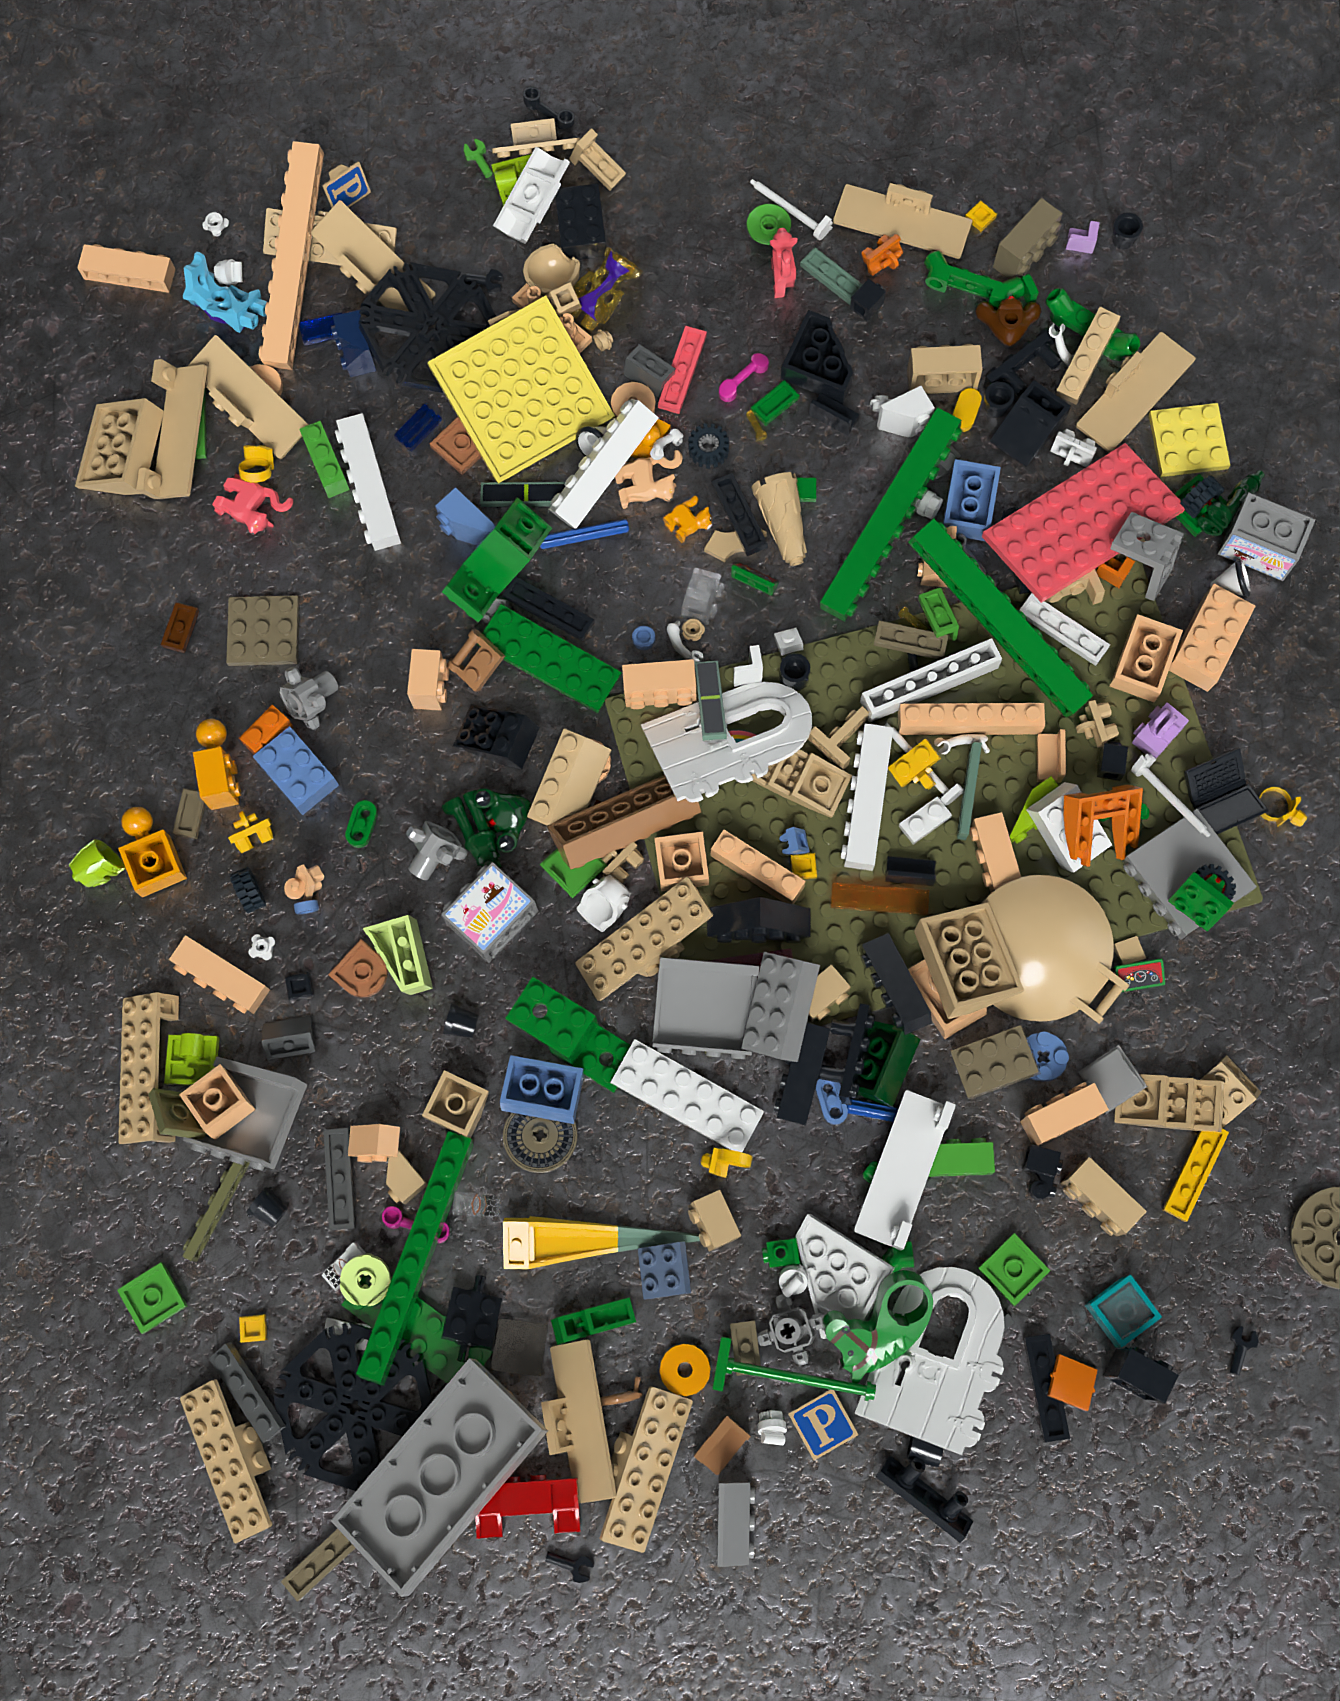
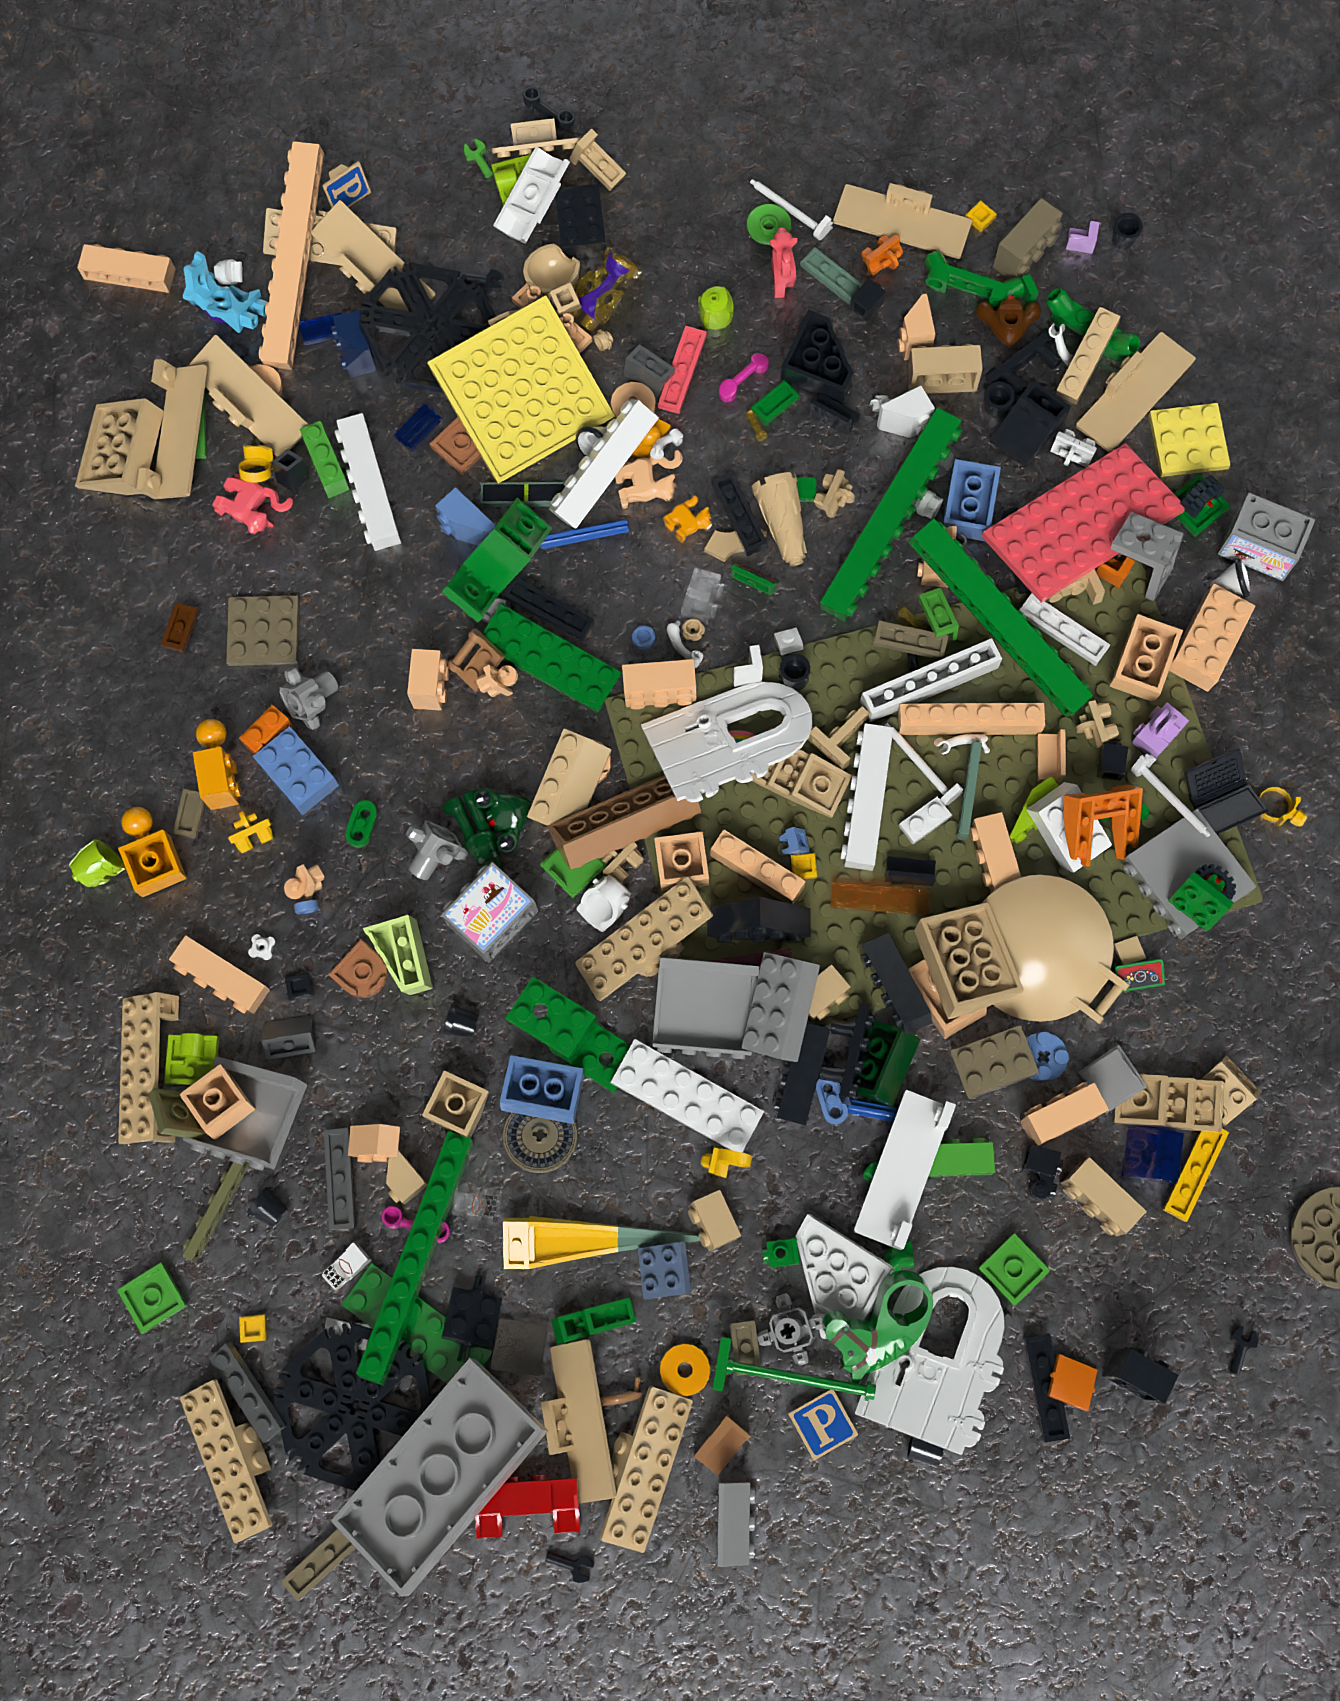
white plate [202,212,229,236] -> none
black bush [229,866,266,913] -> none
yellowish green plate [340,1253,392,1306] -> none
black slope [453,704,540,769] -> none
black bush [688,423,729,469] -> none
black tile [695,661,727,741] -> none
white piece [757,1410,787,1446] -> none
white piece [779,1264,808,1297] -> none
black plate [876,1455,973,1543] -> none
yellow hinge [888,739,941,790] -> none
yellow tile [952,388,982,432] -> none
piece [1085,1274,1162,1348] -> none
dark green piece [1197,470,1265,536] -> none
none -> black brick [271,449,309,491]
none -> light nougat hips [476,665,518,697]
none -> lime helmet [698,286,734,330]
none -> tan hips [814,470,855,518]
none -> light nougat slope [897,294,935,360]
none -> clear blue slope [1121,1126,1184,1185]

